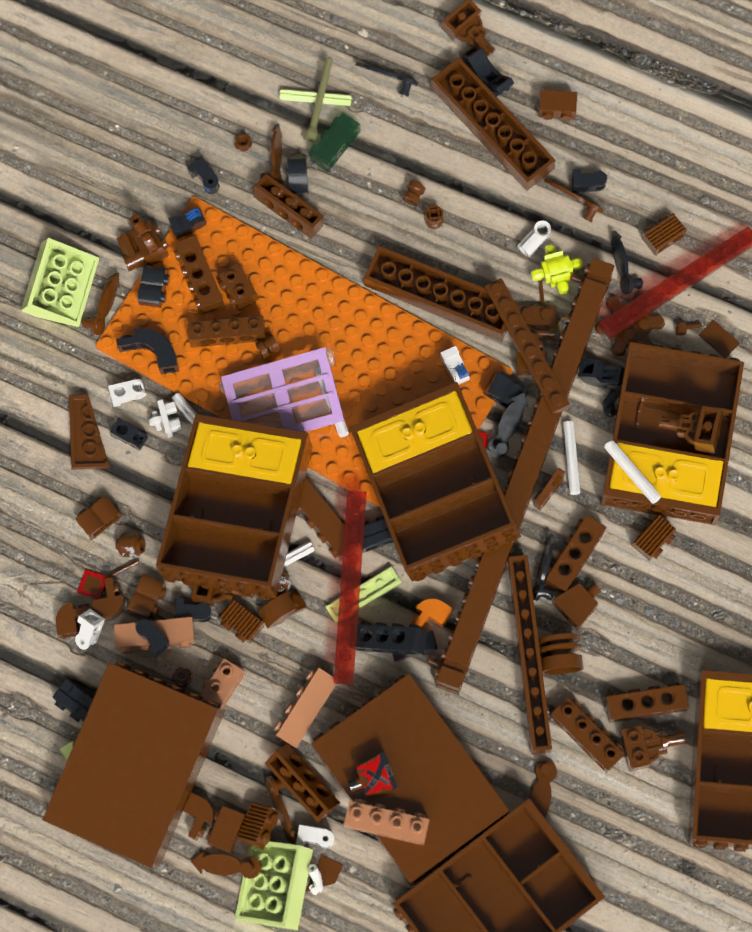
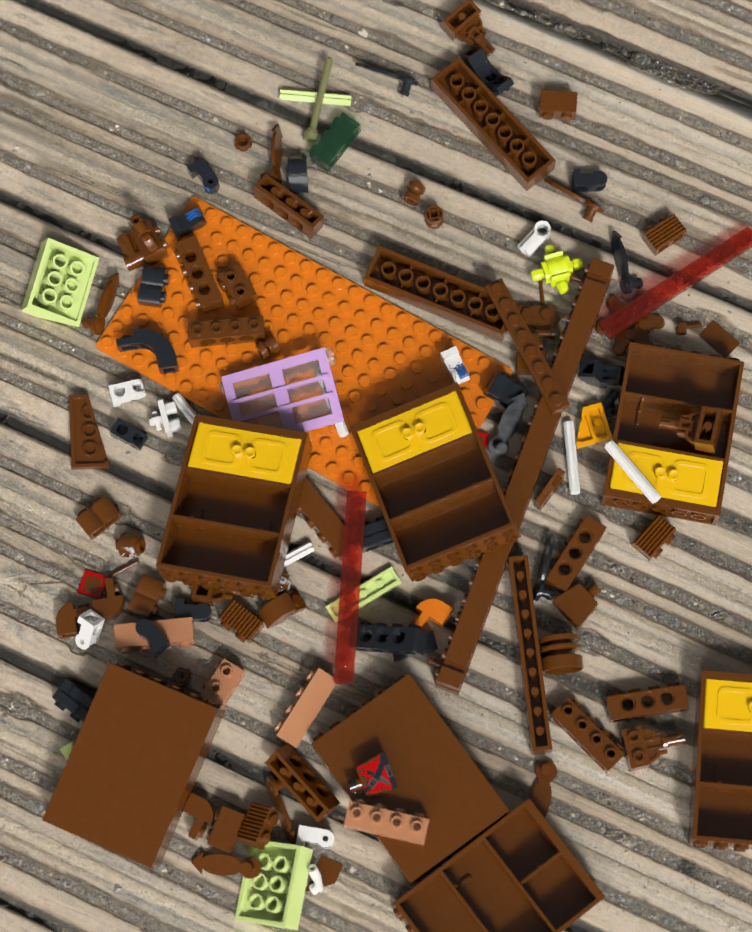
none -> light orange wing [576,402,612,449]

